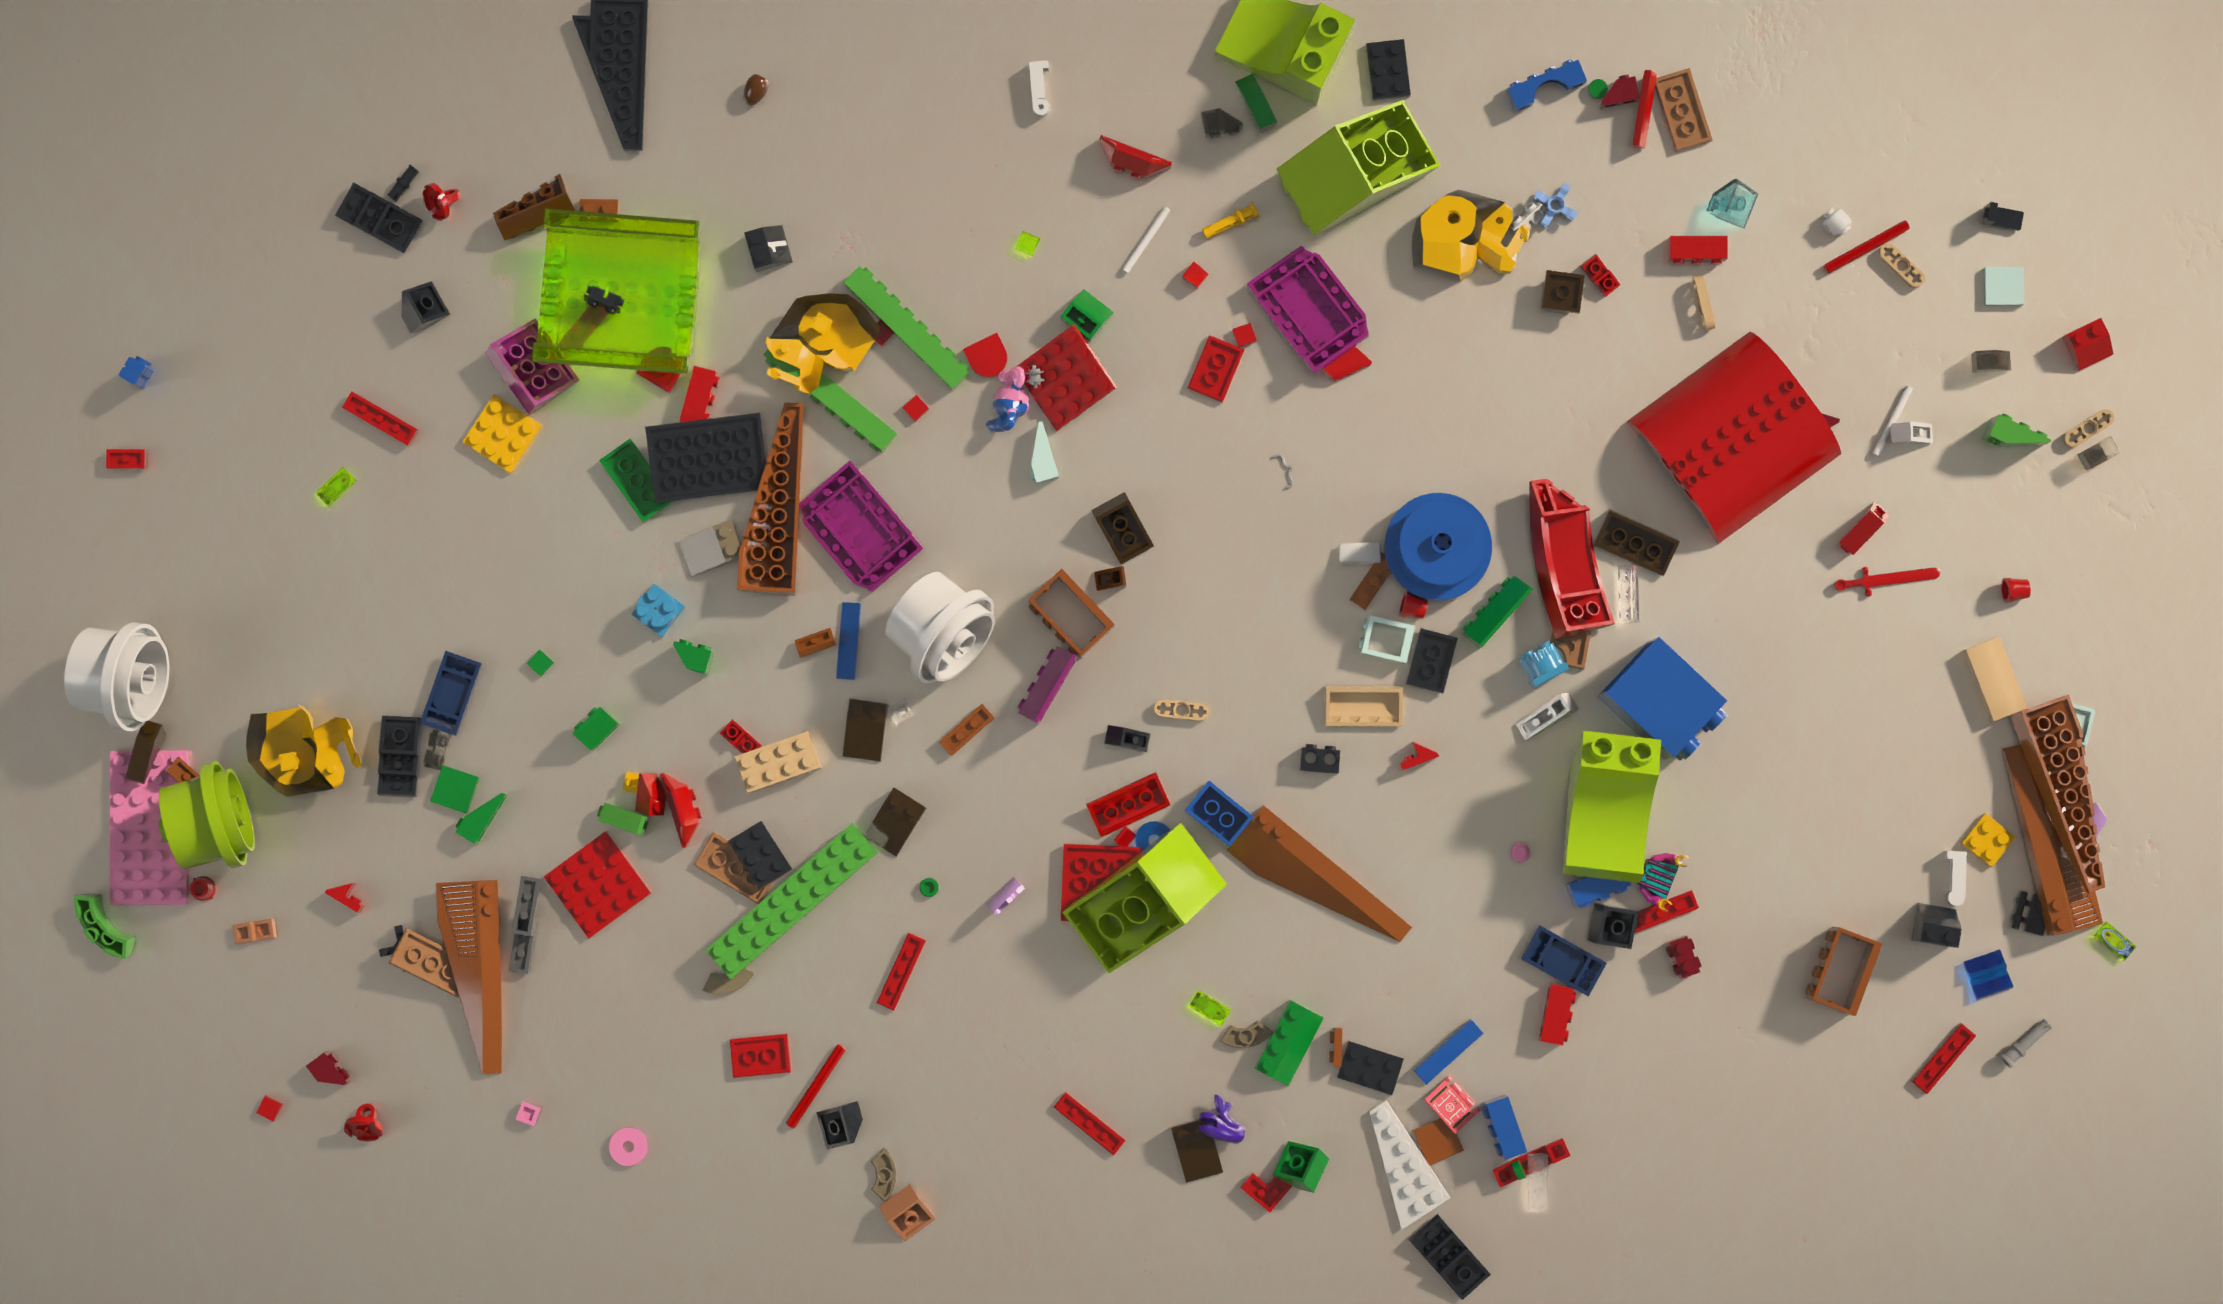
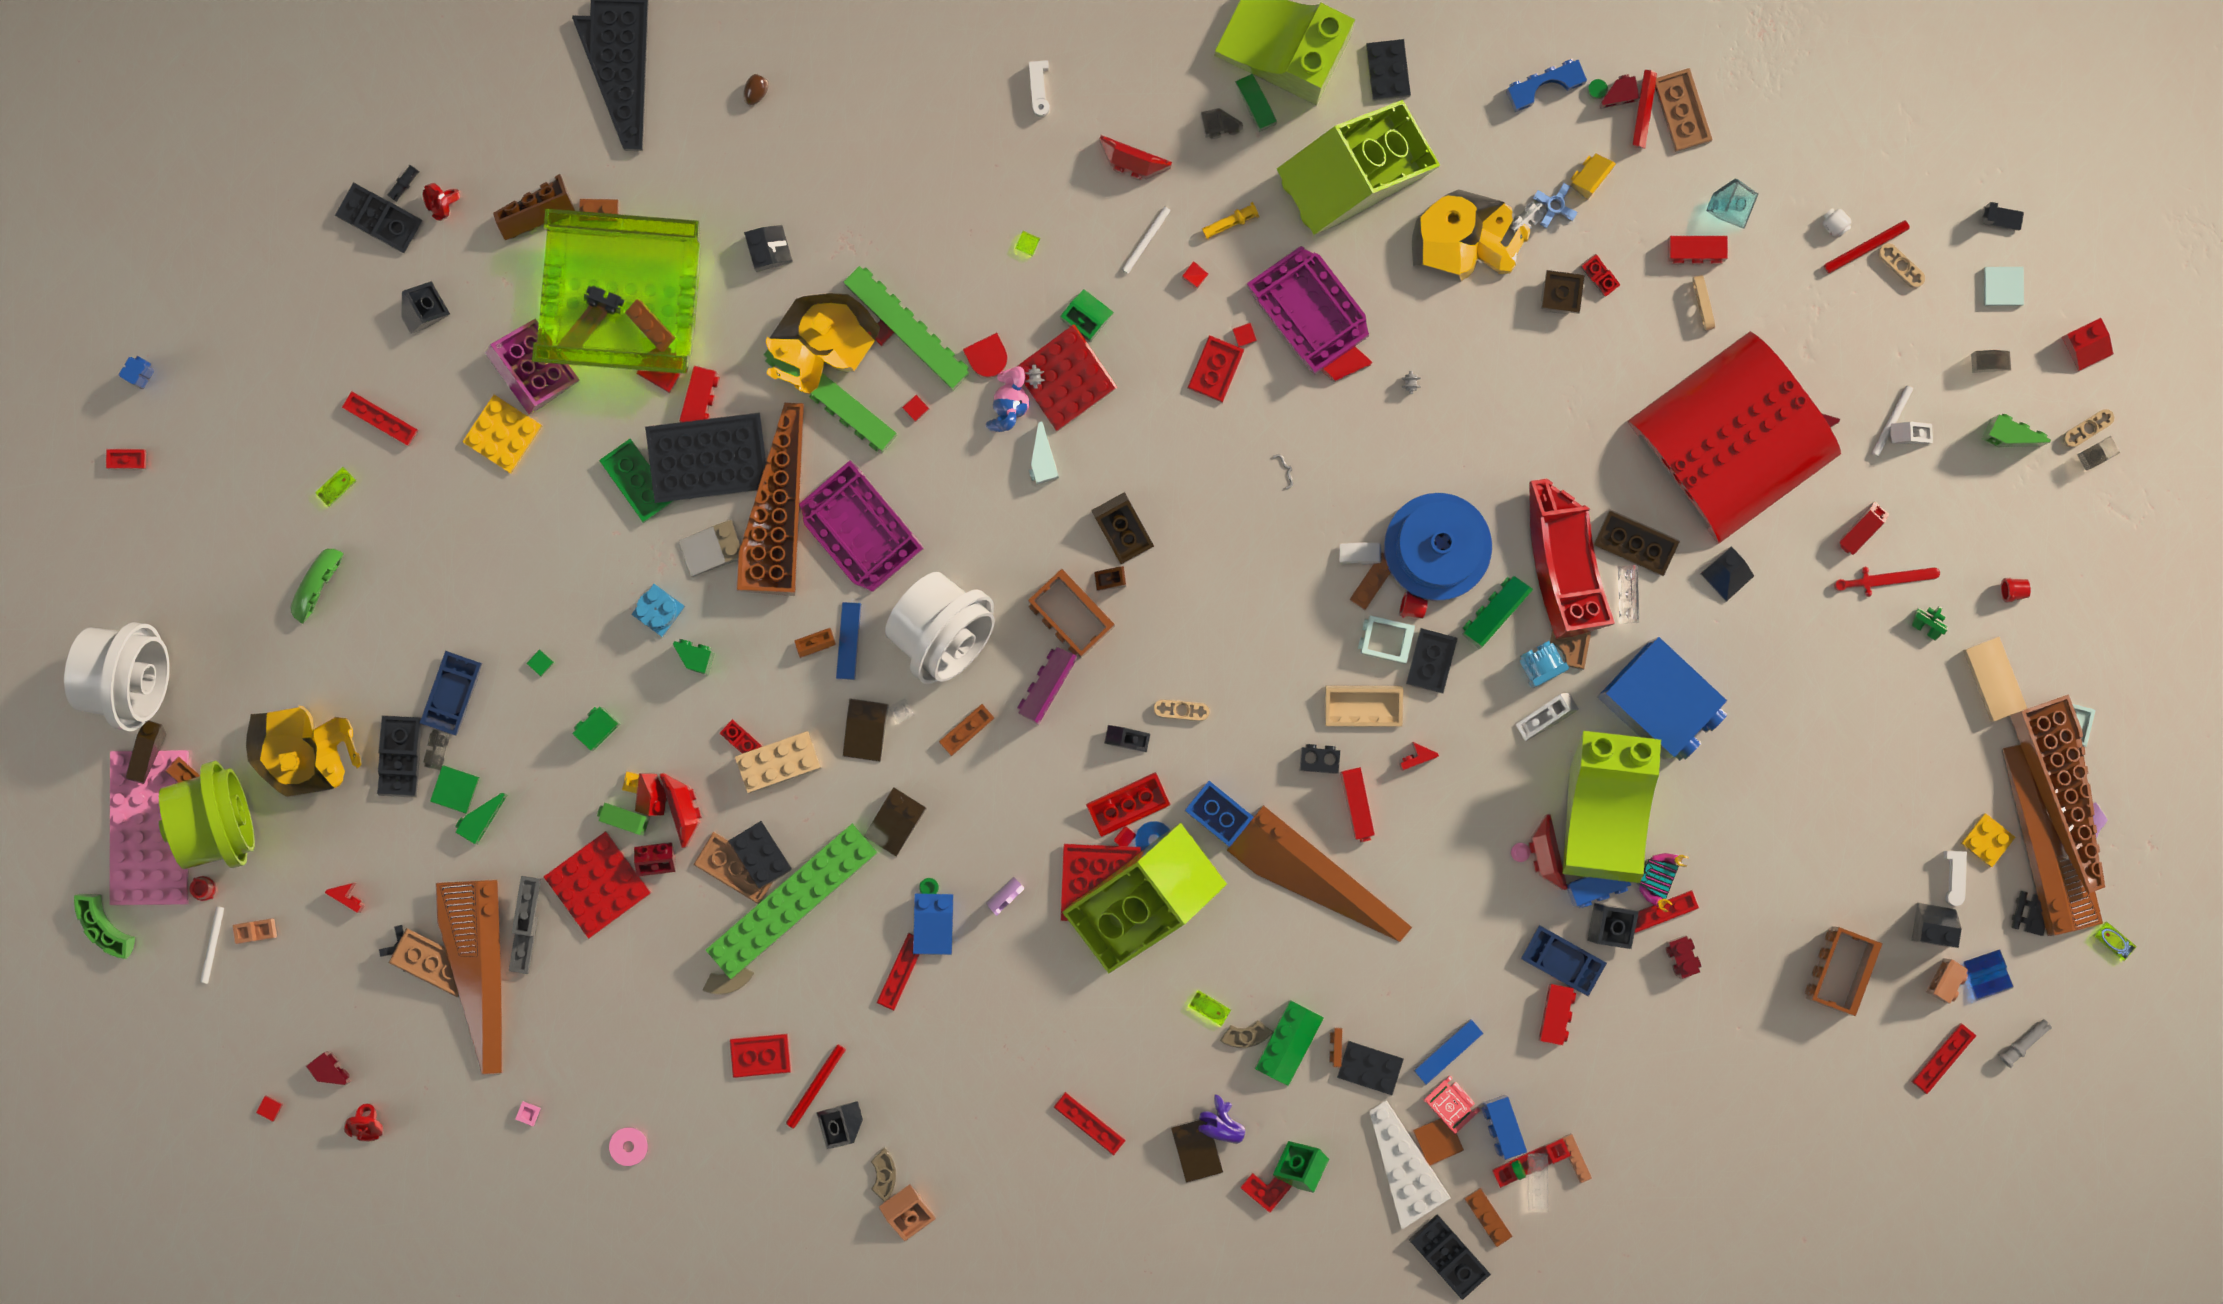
none -> white bar [200,907,224,984]
none -> bright green brick [290,549,344,624]
none -> dark orange plate [625,299,675,352]
none -> dark red brick [634,842,676,877]
none -> blue slope [913,894,953,955]
none -> red slope [1340,767,1375,843]
none -> light grey wheel [1401,371,1421,394]
none -> dark orange plate [1464,1188,1513,1247]
none -> red wedge [1528,814,1568,890]
none -> nougat piece [1560,1134,1592,1183]
none -> yellow slope [1570,153,1616,200]
none -> black slope [1700,546,1754,602]
none -> green hips [1912,606,1948,641]
none -> nougat slope [1926,958,1968,1004]

